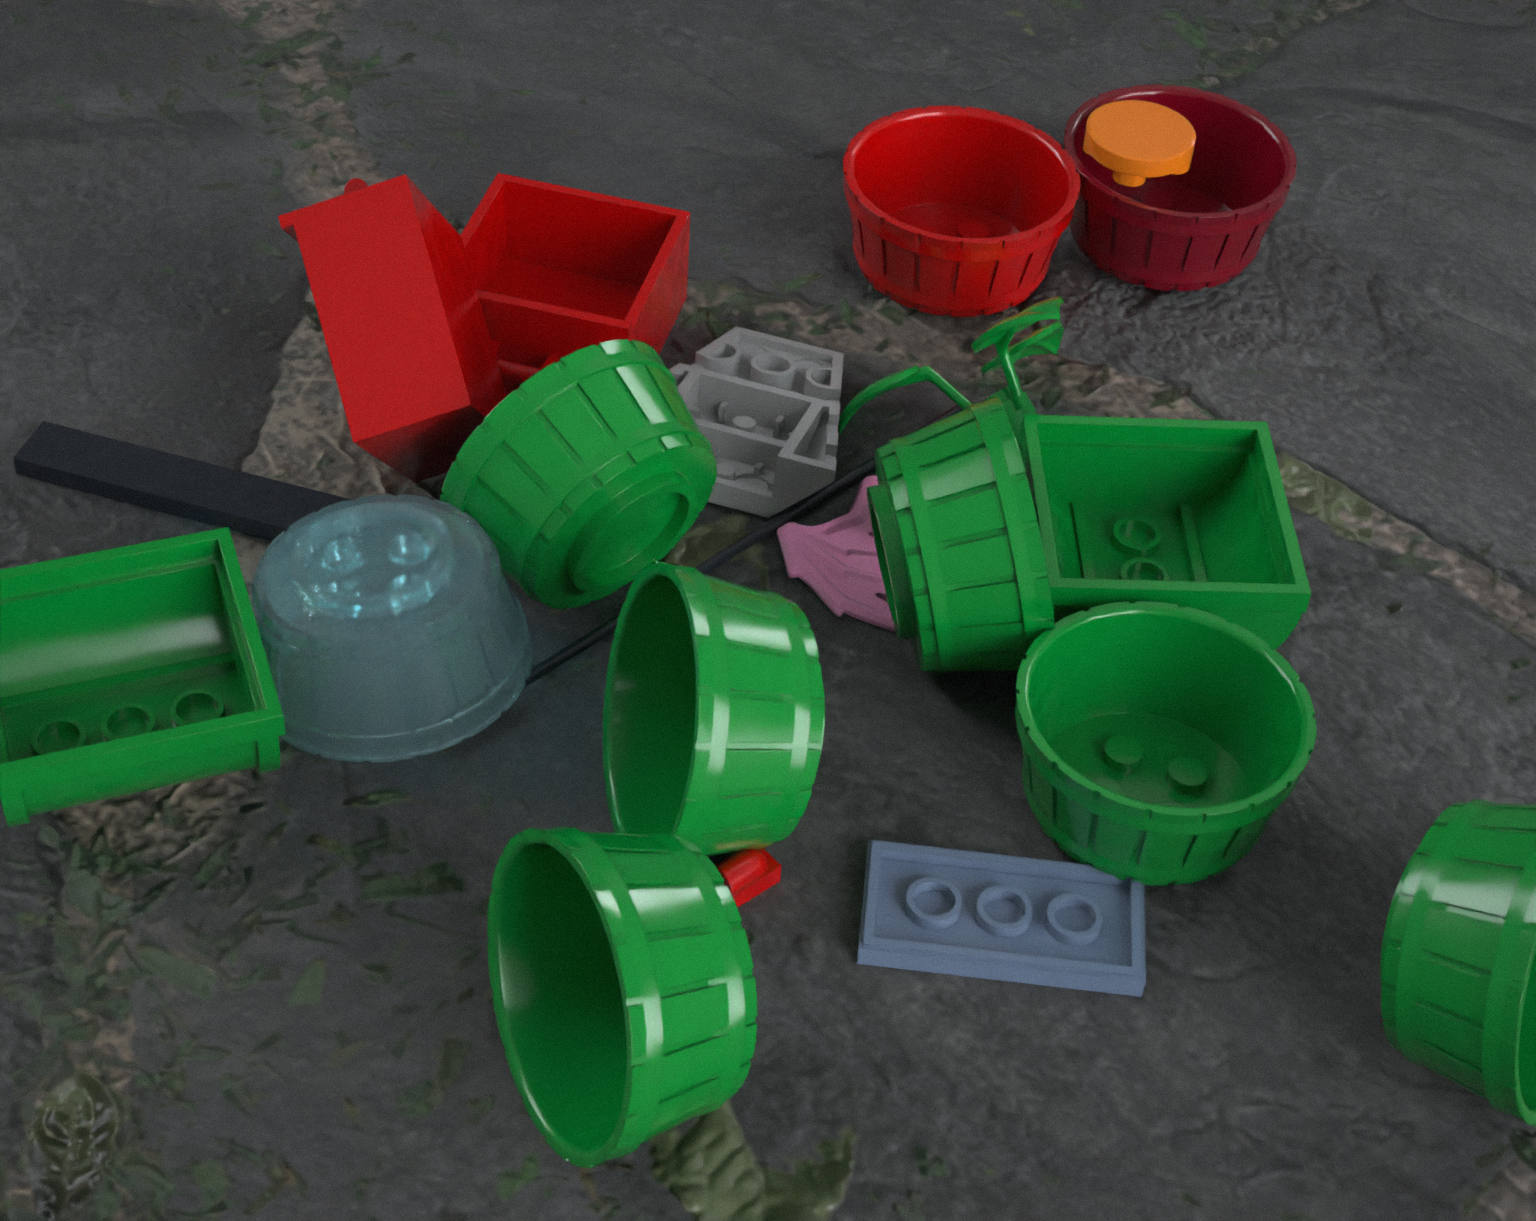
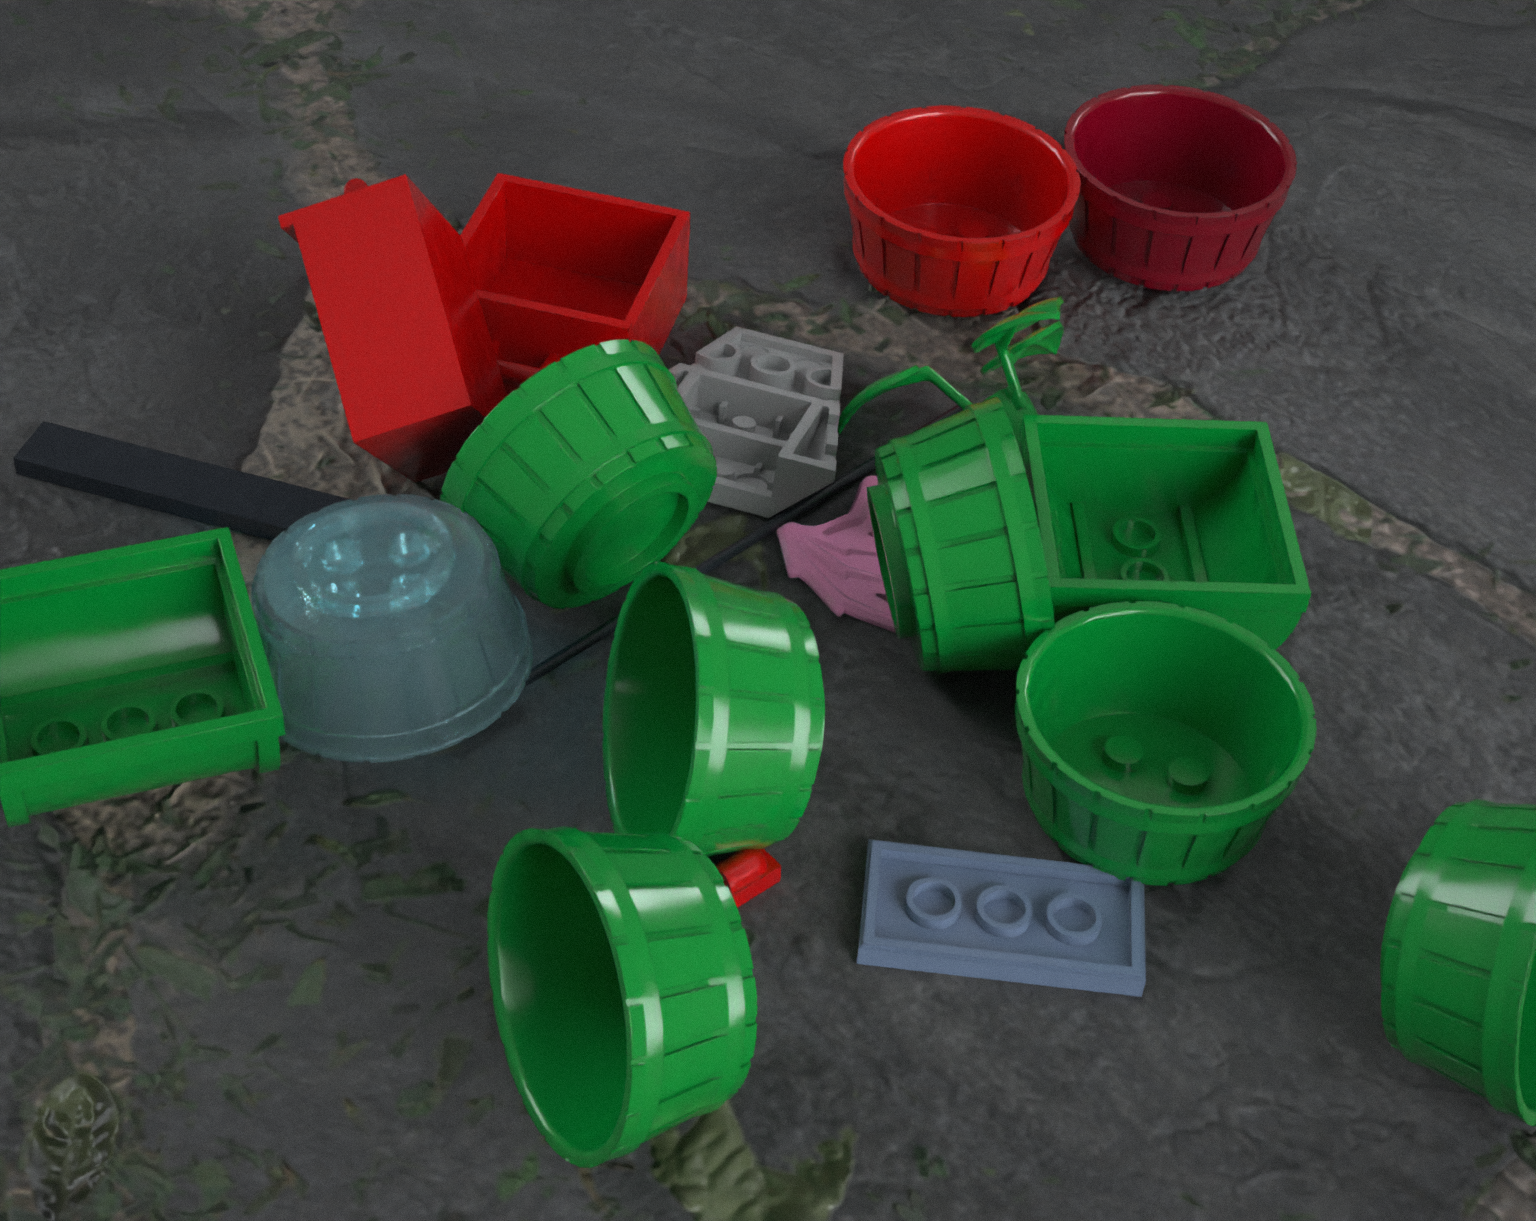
orange tile [1083,100,1196,187] -> none

